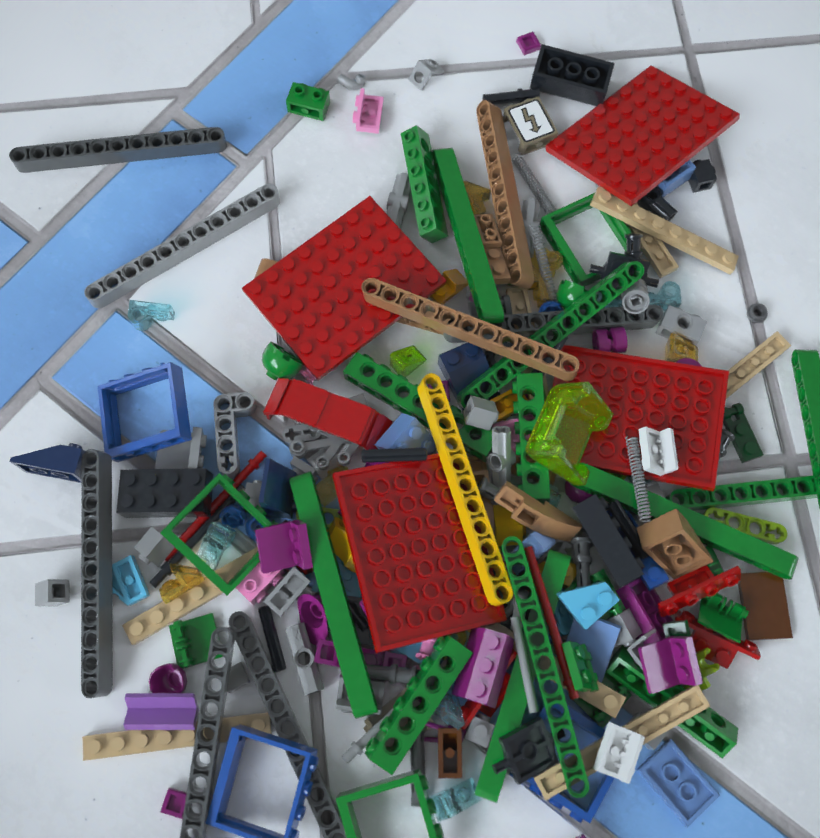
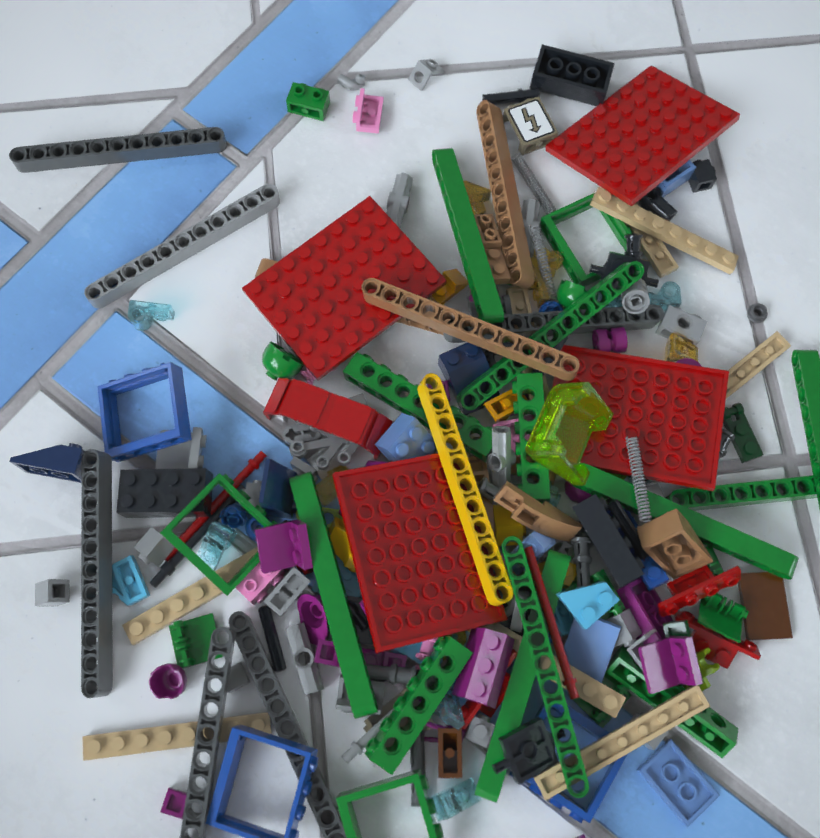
medium lavender panel [123,693,199,730] -> none
clear yellow slope [159,563,205,604] -> none
light grey beam [213,392,257,479] -> none
black axle [361,448,427,463] -> none
clear neon green slope [390,345,427,377] -> none
green brick [401,125,448,243] -> none
light grey brick [463,395,499,431] -> none
light grey bar [510,616,539,713] -> none
magenta tile [516,32,541,56] -> none
green plate [562,641,599,692] -> none
white bracket [593,722,645,784] -> none
white bracket [639,426,678,476] -> none
lime beam [702,507,788,544] -> none

